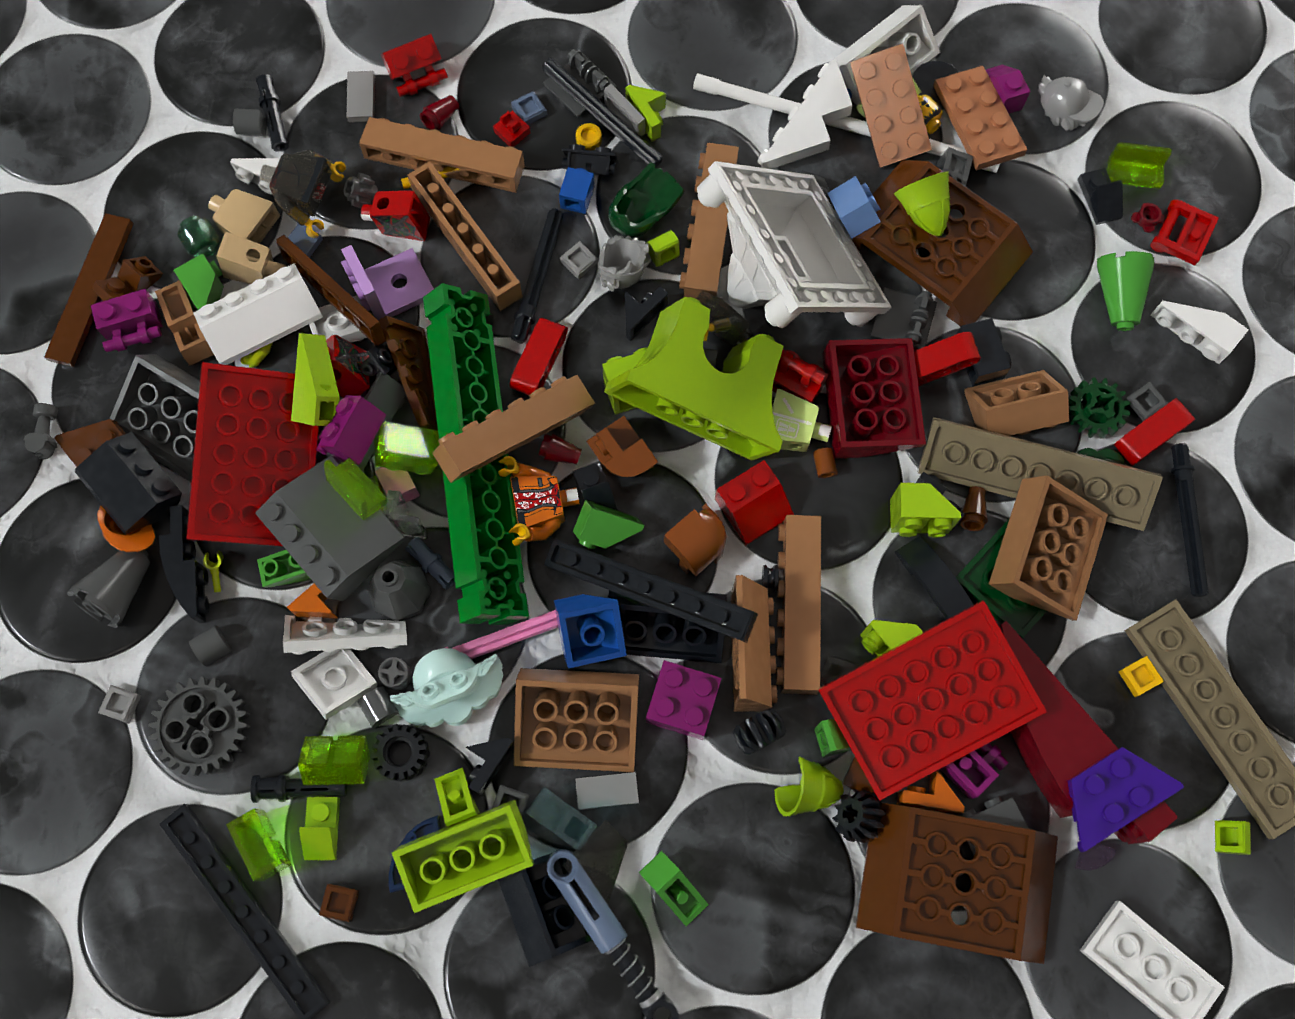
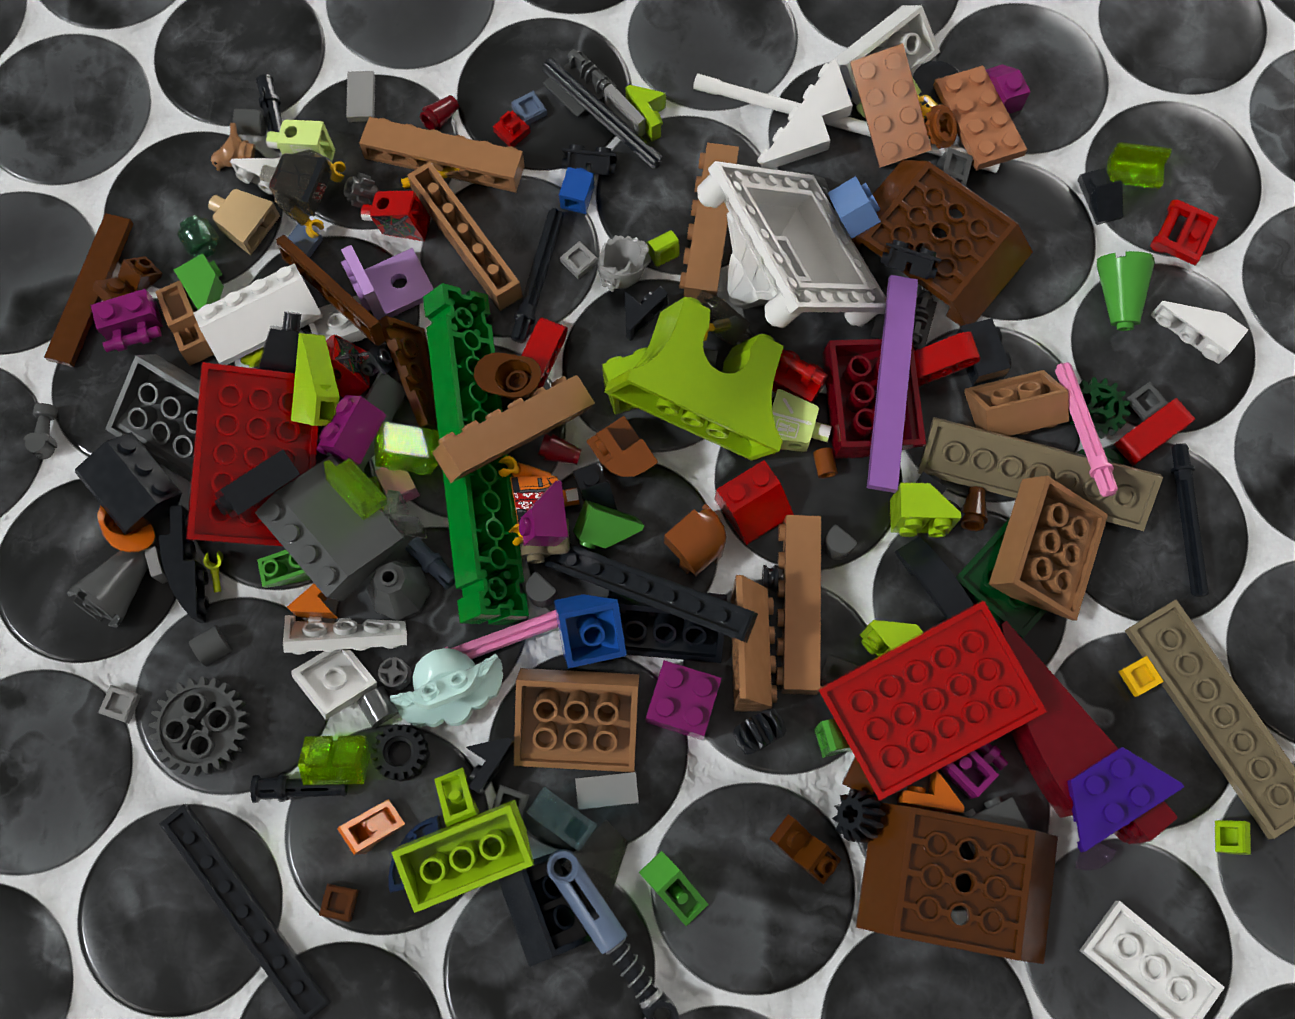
reddish brown wing [54,419,126,467] -> none
tan torso [216,231,286,284] -> none
clear neon green piece [226,808,291,881] -> none
lime slope [299,797,340,860] -> none
red brick [381,34,448,97] -> none
yellow tile [576,123,602,151] -> none
dark green hair [608,162,685,237] -> none
lime helmet [774,756,844,816] -> none
lime helmet [894,171,950,237] -> none
light grey hair [1038,76,1104,131] -> none
dark red plate [1131,203,1164,233] -> none
none -> light grey tile [144,547,168,584]
none -> medium nougat animal [211,123,255,171]
none -> black window [214,449,300,518]
none -> black torso [258,311,311,373]
none -> yellowish green torso [266,120,335,172]
none -> orange slope [338,799,405,855]
none -> reddish brown piece [474,352,541,400]
none -> magenta slope [519,481,568,546]
none -> dark tan plate [520,518,570,564]
none -> dark grey brick [526,572,558,608]
none -> reddish brown slope [770,814,841,885]
none -> dark grey brick [823,524,857,560]
none -> medium lavender tile [867,275,918,493]
none -> black hinge [880,240,941,280]
none -> dark orange gear [924,104,957,149]
none -> bright pink axle [1055,362,1118,497]

